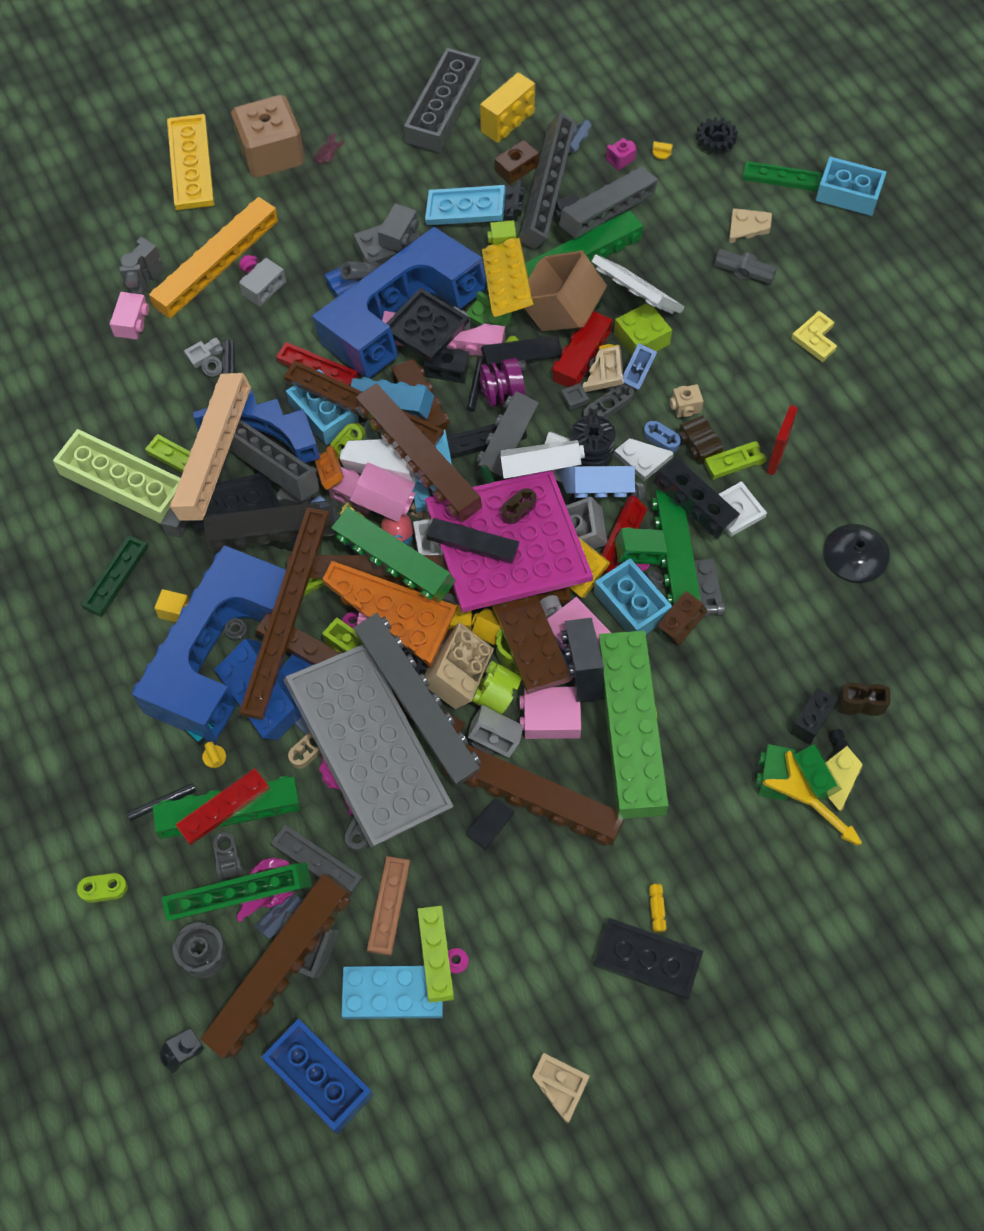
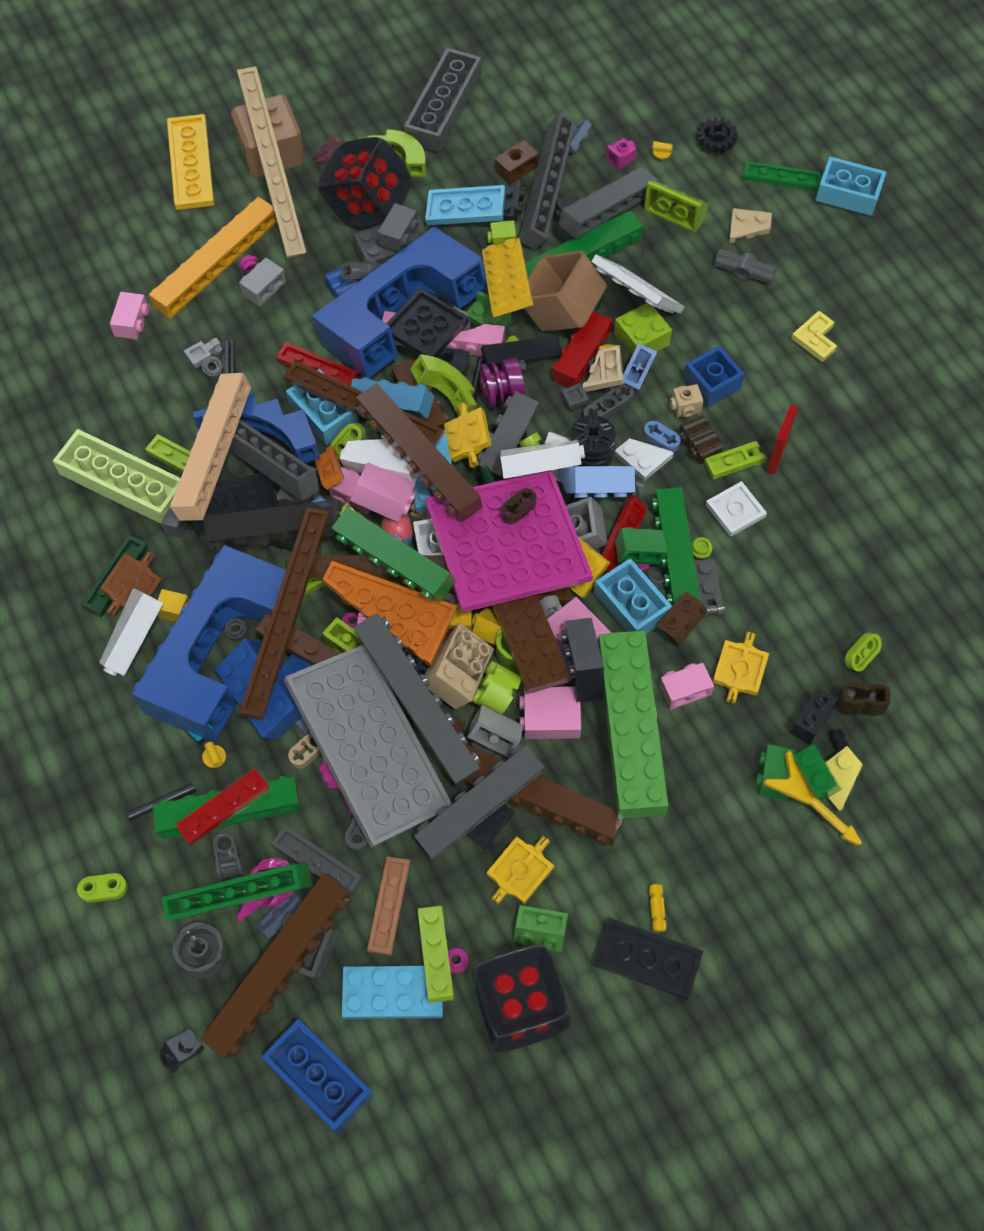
dark grey hips [120,237,165,295] -> none
black tile [426,518,519,564] -> none
yellow brick [480,72,535,143] -> none
tan wing [532,1053,590,1124] -> none
black brick [654,457,740,540] -> none
black dish [823,524,890,583] -> none
none -> dark orange plate [99,552,161,617]
none -> white slope [99,588,163,676]
none -> tan plate [237,66,306,259]
none -> black piece [318,137,412,228]
none -> lime arch [368,130,426,177]
none -> lime arch [410,354,477,416]
none -> dark grey brick [414,745,547,860]
none -> yellow plate [444,403,492,468]
none -> black piece [471,944,570,1053]
none -> yellow plate [486,836,555,905]
none -> bright green bracket [514,905,568,952]
none -> lime plate [519,432,541,448]
none -> lime slope [644,181,709,233]
none -> bright pink brick [659,663,714,710]
none -> blue brick [683,345,744,407]
none -> lime plate [691,537,712,559]
none -> yellow plate [713,632,769,704]
none -> lime plate [845,633,882,672]

